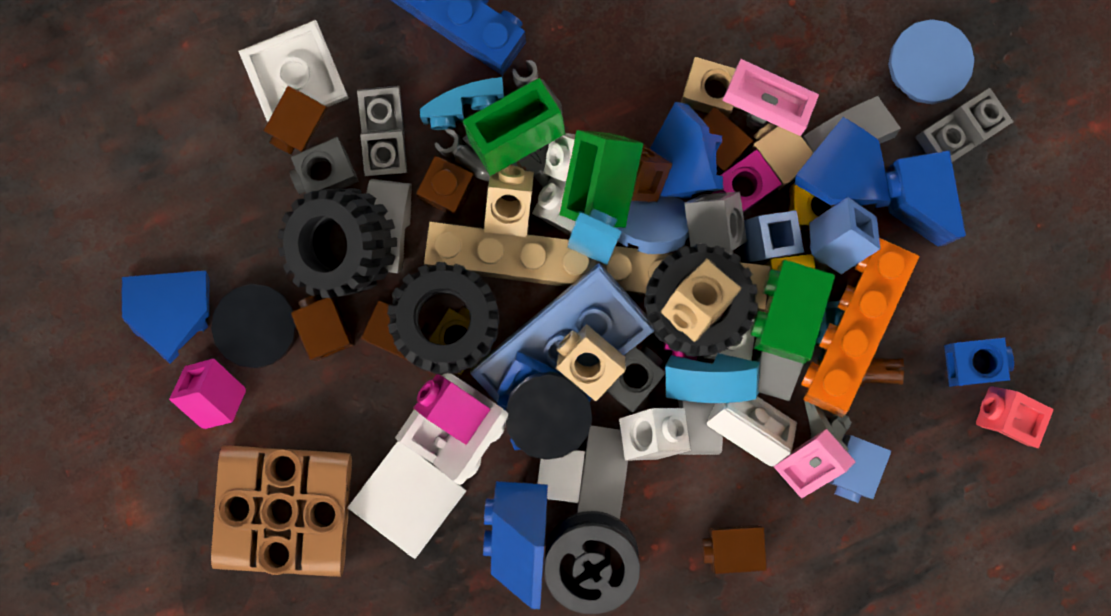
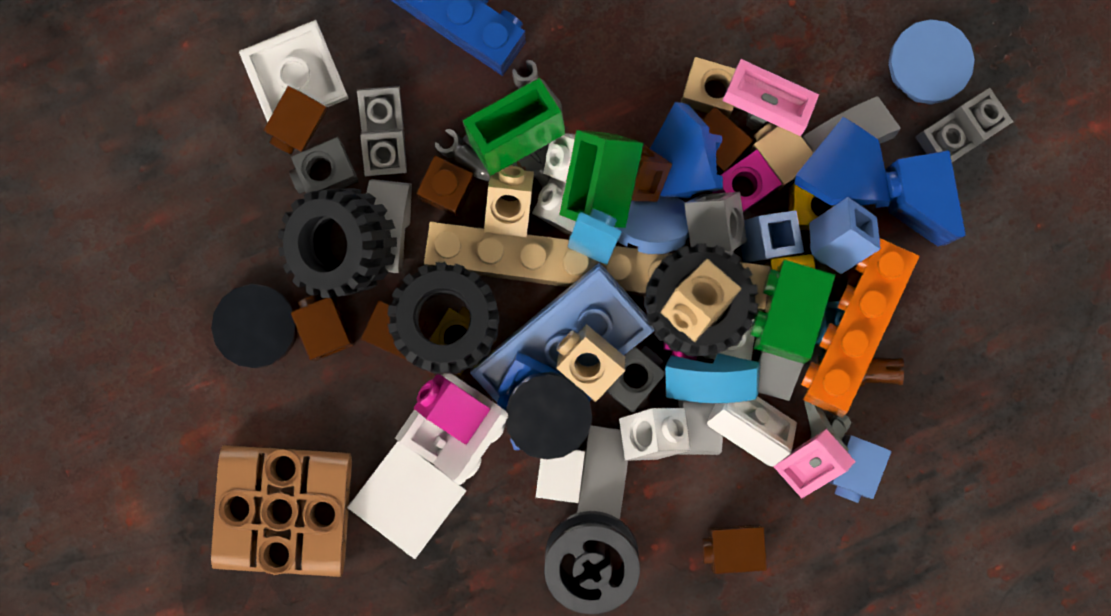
blue slope [122,270,210,364] -> none
dark pink panel [169,359,246,429] -> none
dark azure slope [420,77,504,130] -> none
blue slope [483,481,548,609] -> none
blue brick [944,338,1014,387] -> none
coral bracket [976,386,1054,449] -> none

